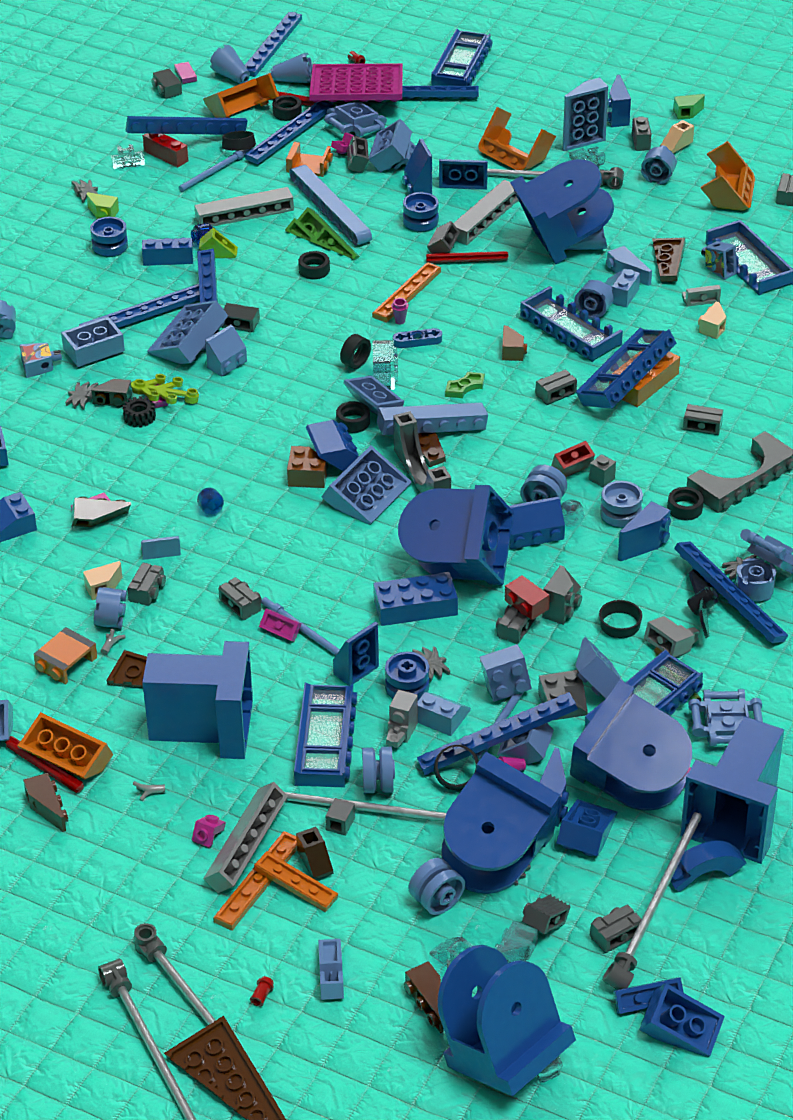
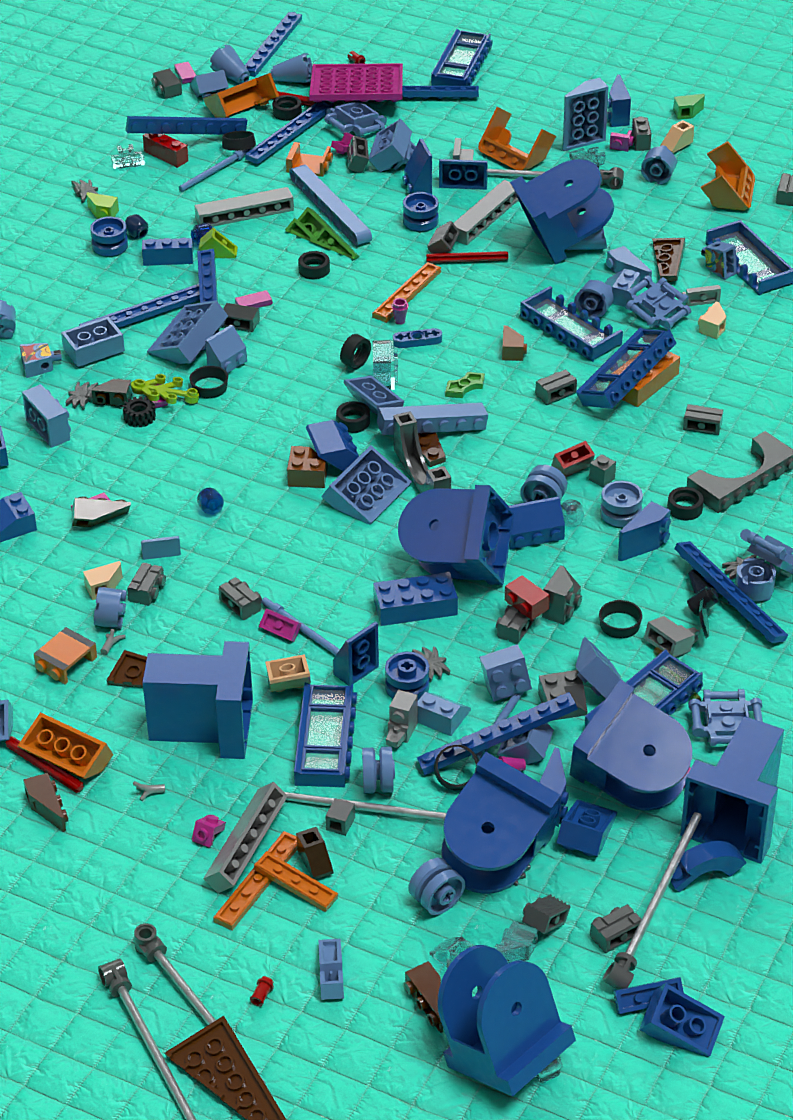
none -> medium blue brick [22,384,71,448]
none -> dark blue head [125,214,148,238]
none -> black tyre [189,366,228,398]
none -> medium blue slope [190,70,229,98]
none -> tile [235,290,273,308]
none -> light nougat slope [265,654,311,692]
none -> light grey panel [453,138,474,160]
none -> dark pink bracket [610,130,634,152]
none -> medium blue brick [623,276,691,329]

